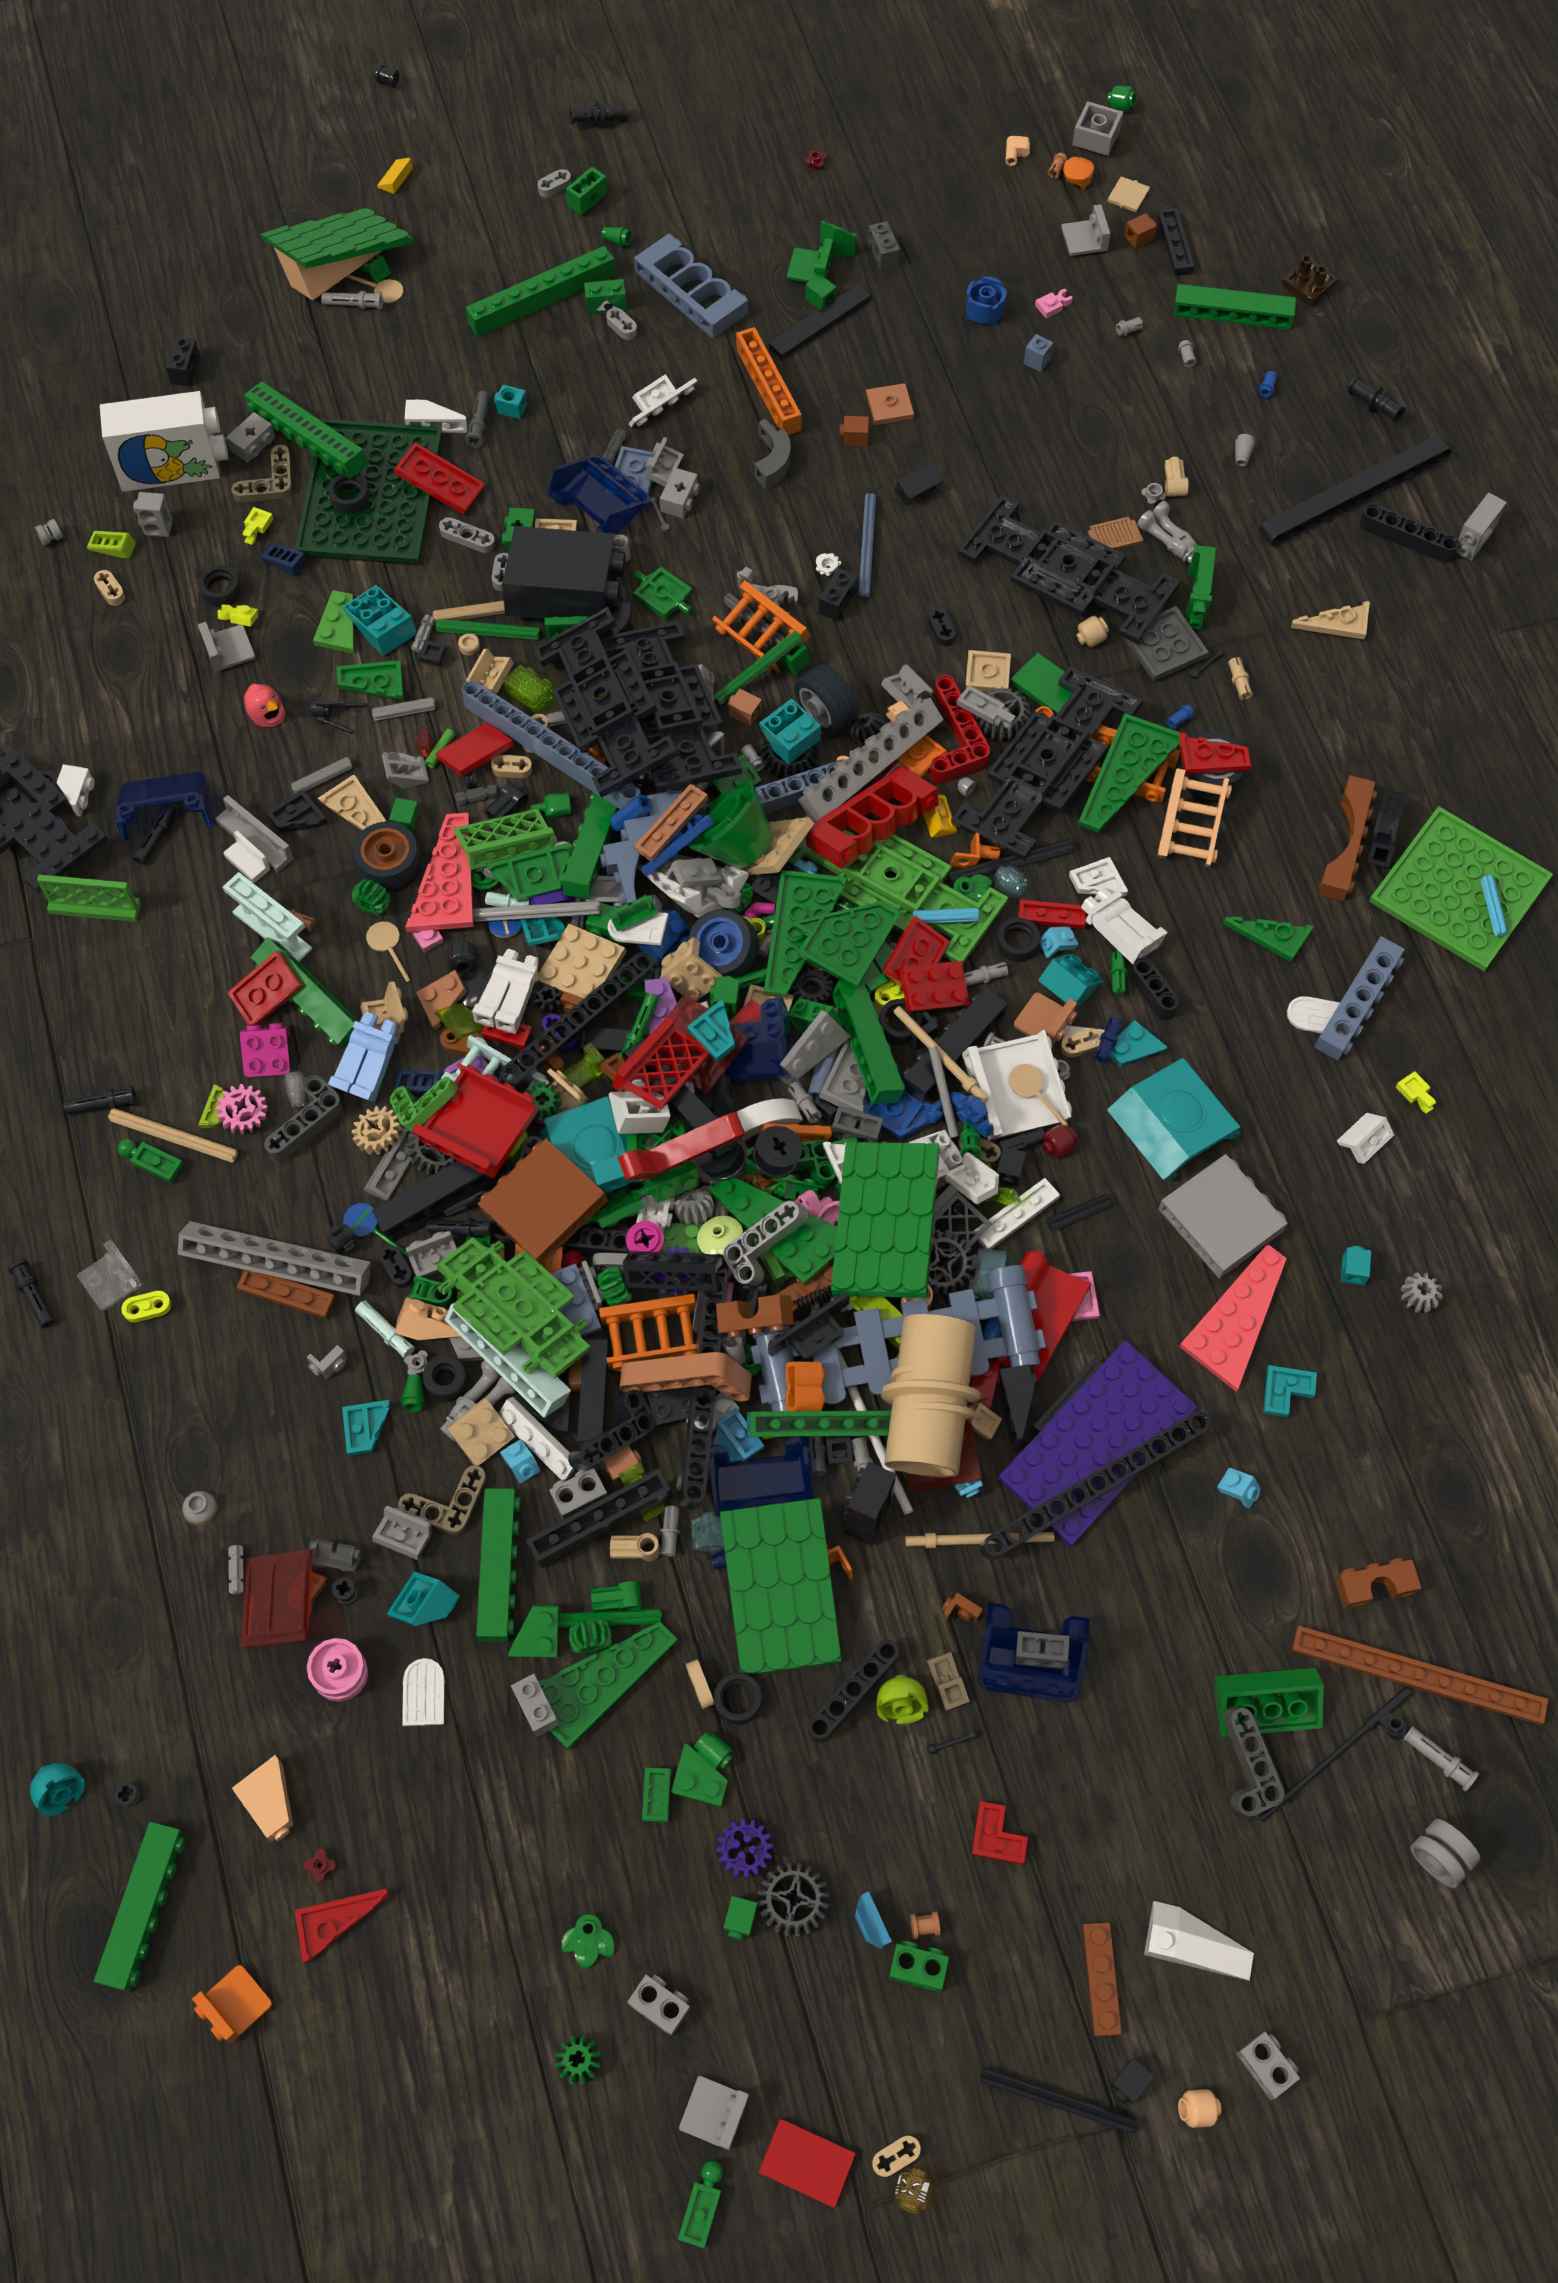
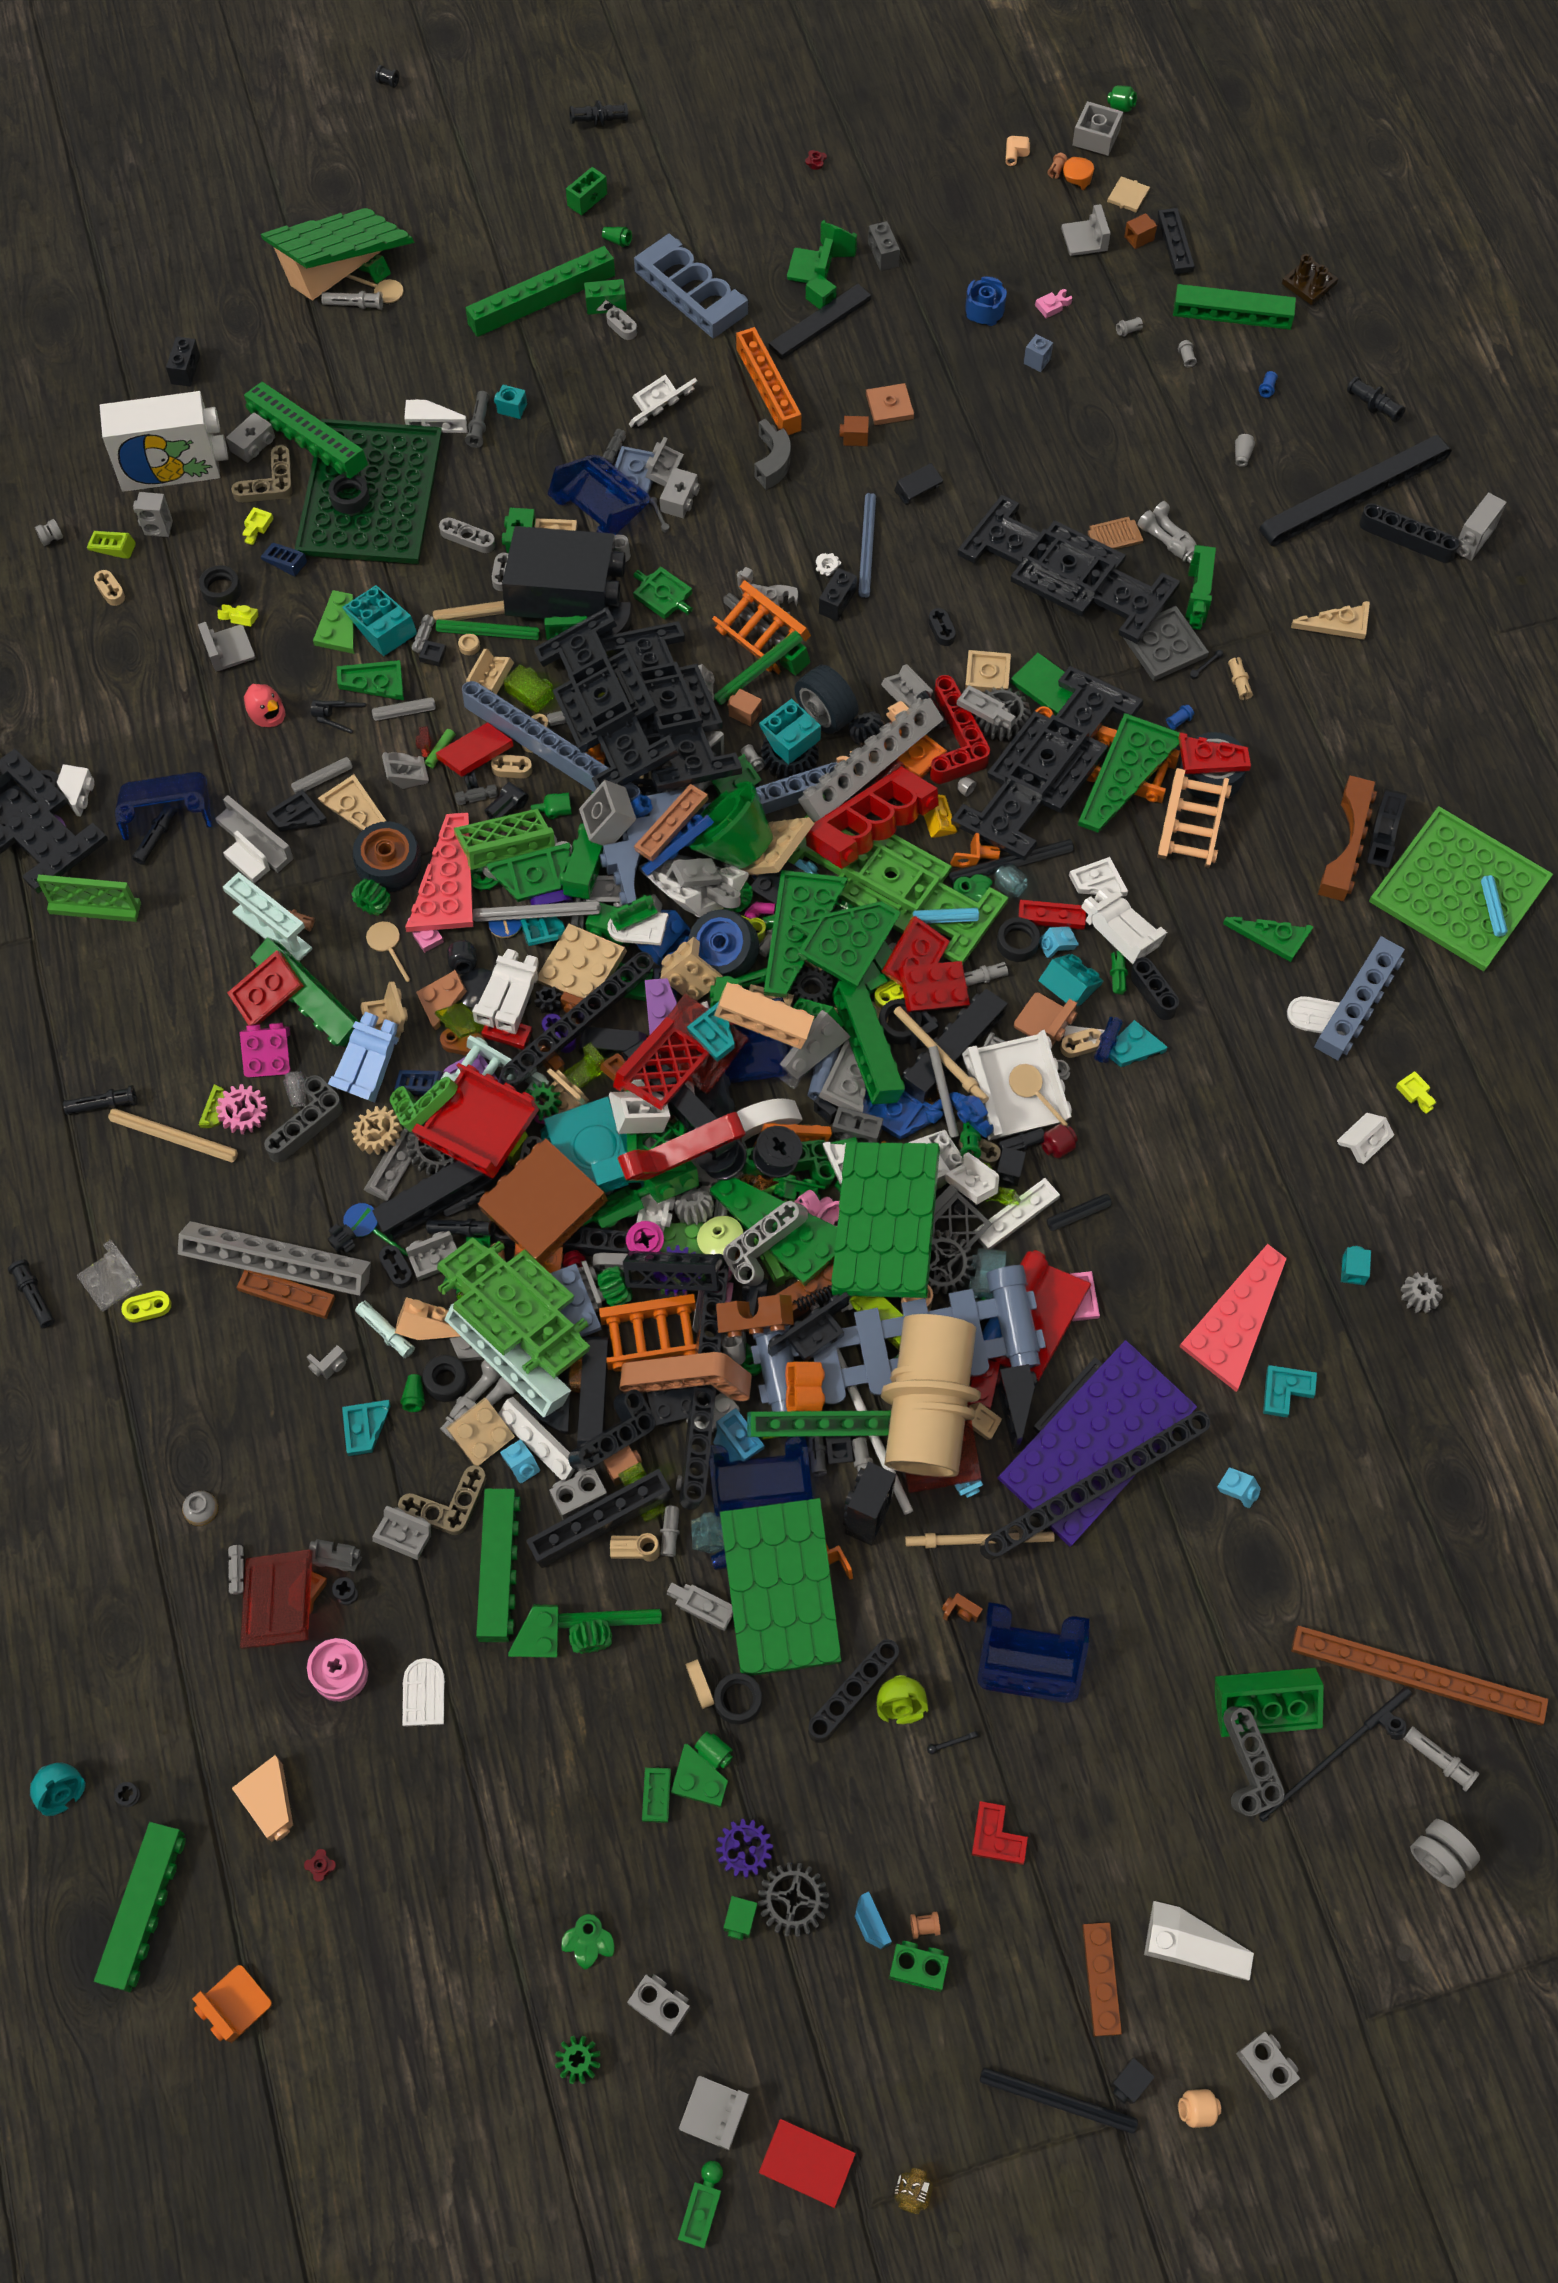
green plate [118,1139,184,1183] -> none
red wing [295,1889,389,1963] -> none
yellow slope [377,158,413,194] -> none
teal slope [387,1572,460,1626] -> none
green brick [389,798,420,834] -> none
red tile [393,442,486,515] -> none
light grey plate [404,1351,428,1375] -> none
green piece [407,1276,456,1310] -> none
light aqua axle [485,892,530,907] -> none
light grey brick [511,1674,559,1737] -> none
light grey beam [538,169,571,198] -> none
green wing [538,1622,678,1750] -> none
green piece [591,1581,642,1612] -> none
green pin [618,992,660,1057] -> none
light grey pin [788,1082,822,1123] -> none
tan beam [872,2136,921,2177] -> none
dark tan slope [926,1652,970,1710] -> none
dark grey brick [1015,1631,1069,1669] -> none
tan head [1076,616,1109,648] -> none
teal panel [1107,1058,1241,1181] -> none
light grey plate [1141,483,1166,504] -> none
light grey brick [1158,1154,1288,1279] -> none
tan piece [1164,457,1188,497] -> none
dark orange arch [1335,1558,1422,1610] -> none
none -> light grey brick [579,780,636,845]
none -> light grey hinge [667,1583,733,1631]
none -> light nougat brick [714,982,814,1049]

